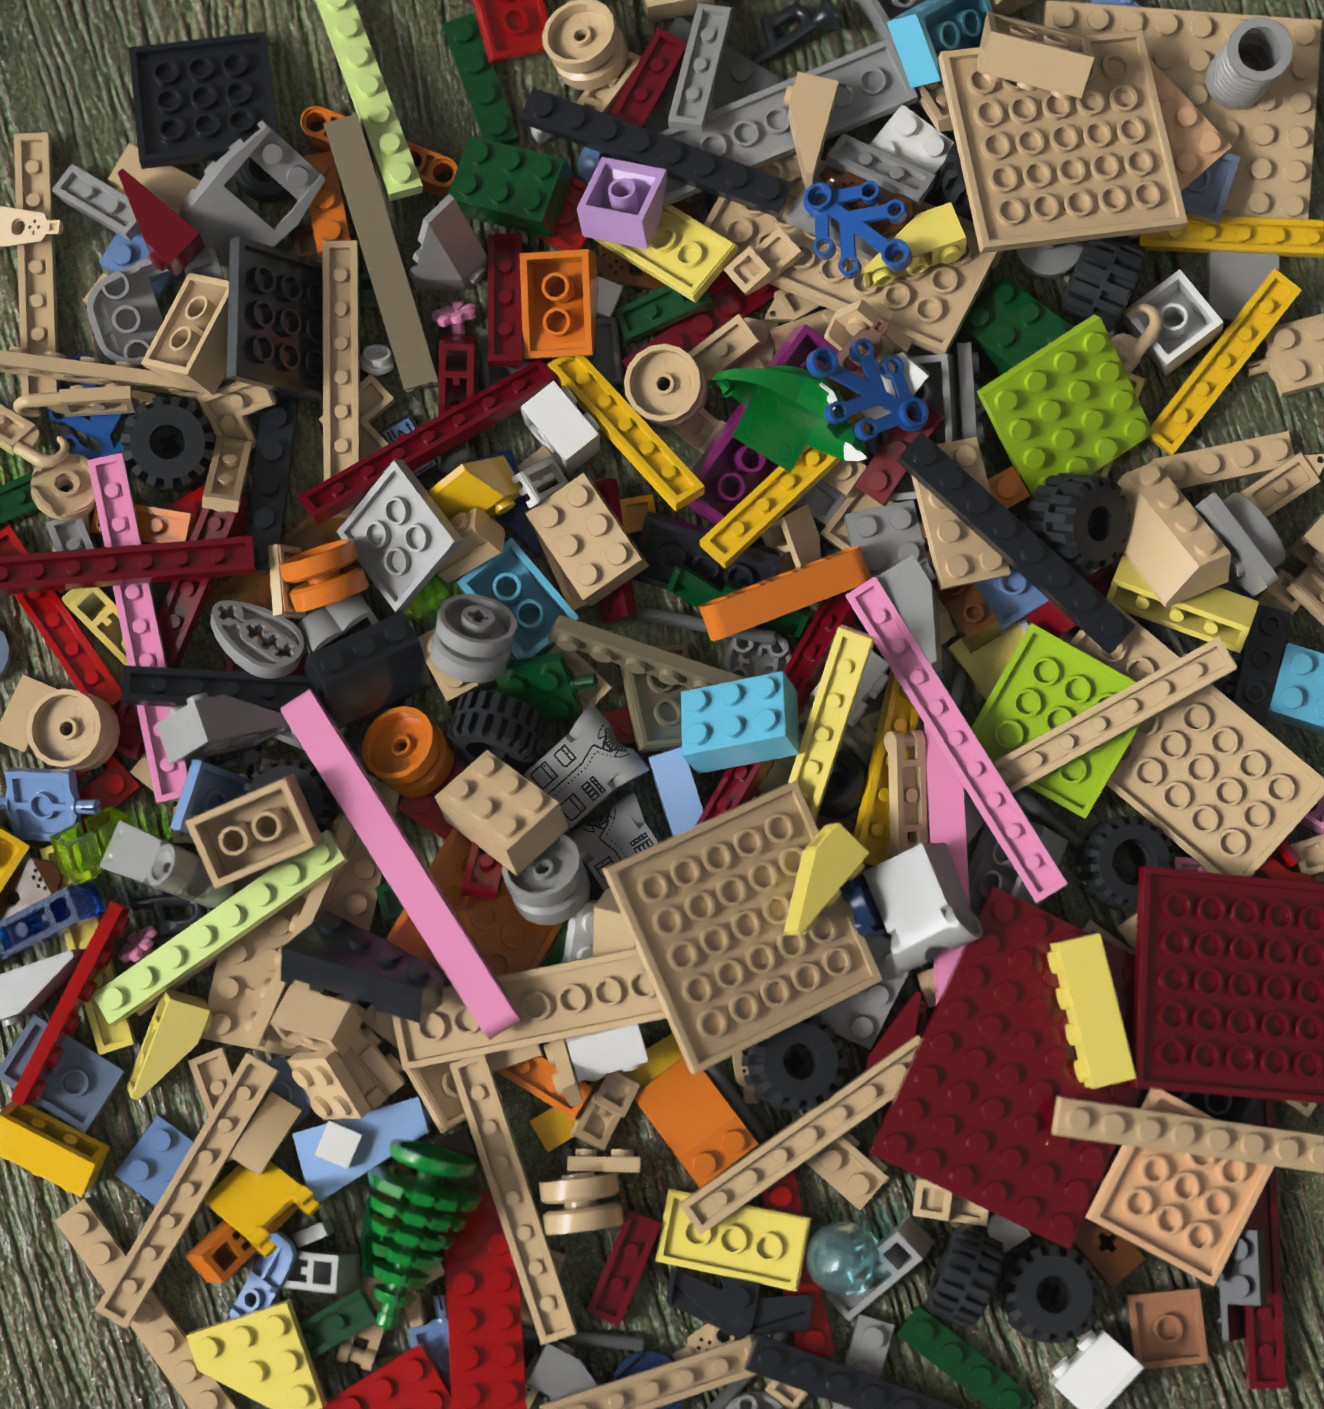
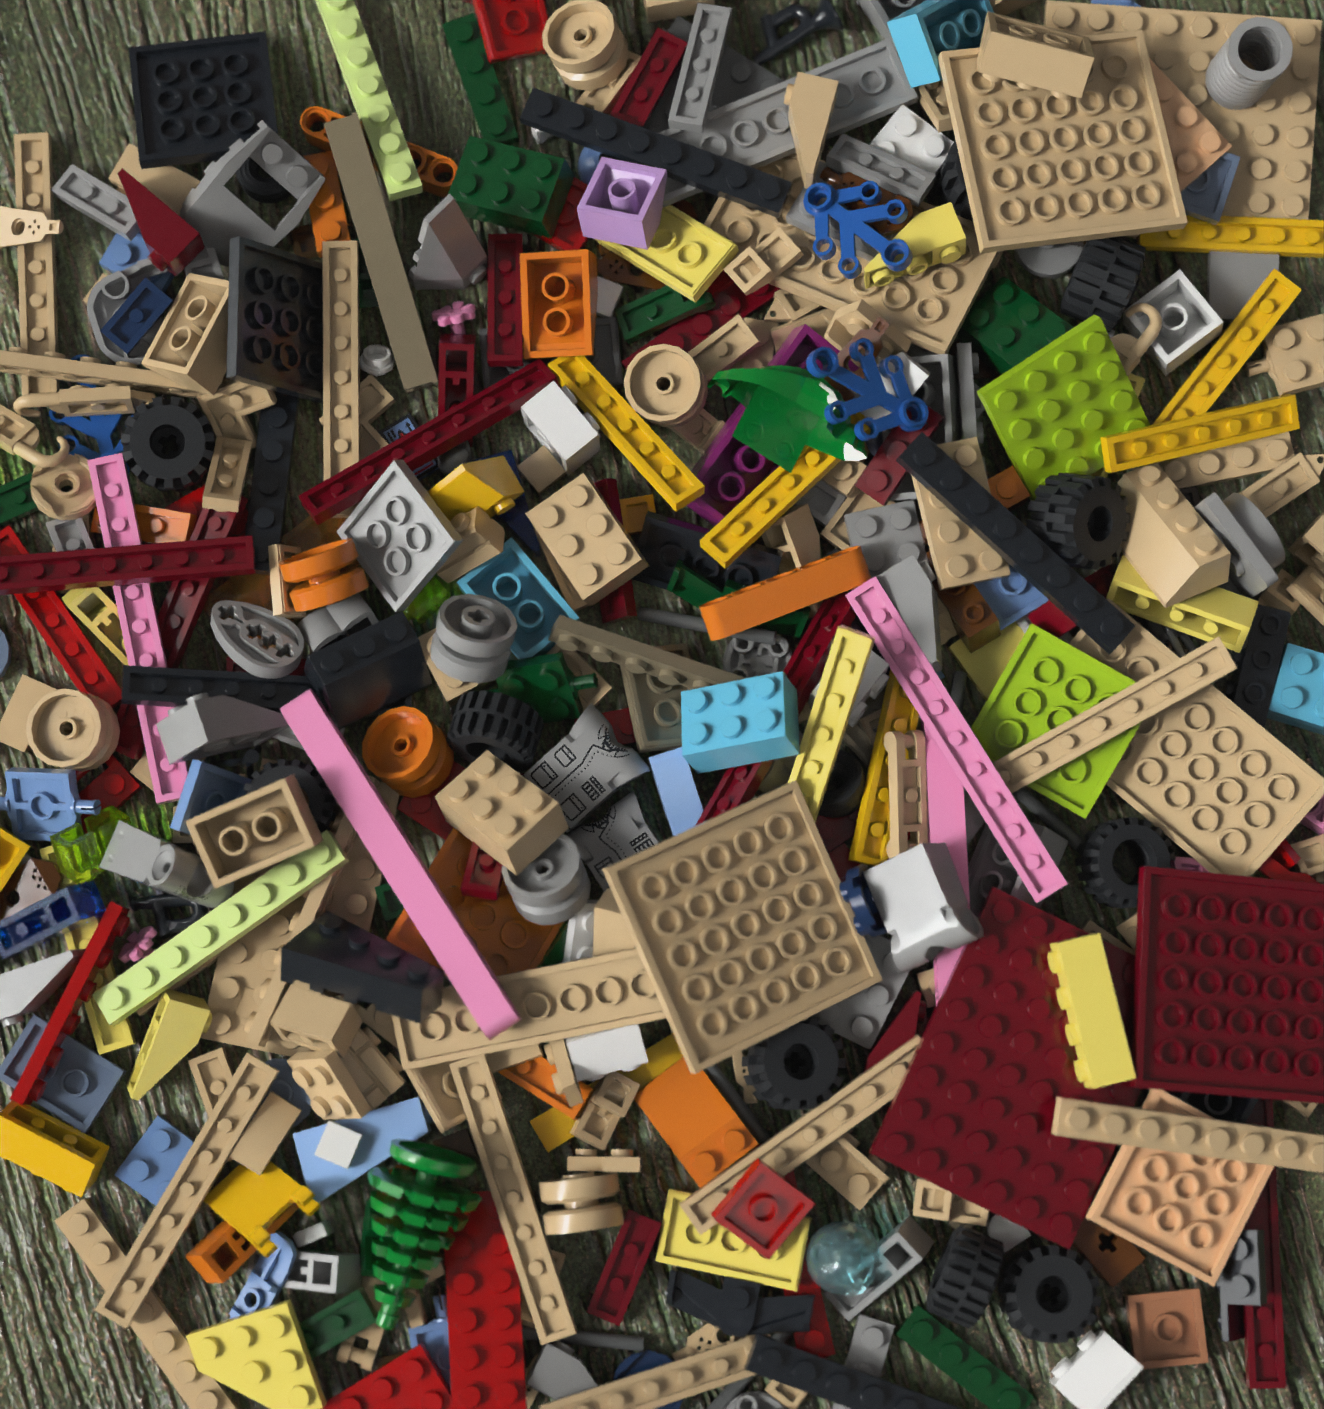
white tile [511,456,569,509] -> none
light yellow slope [784,823,869,935] -> none
none -> dark blue plate [100,277,174,355]
none -> red plate [711,1157,815,1260]
none -> yellow plate [1100,394,1300,473]

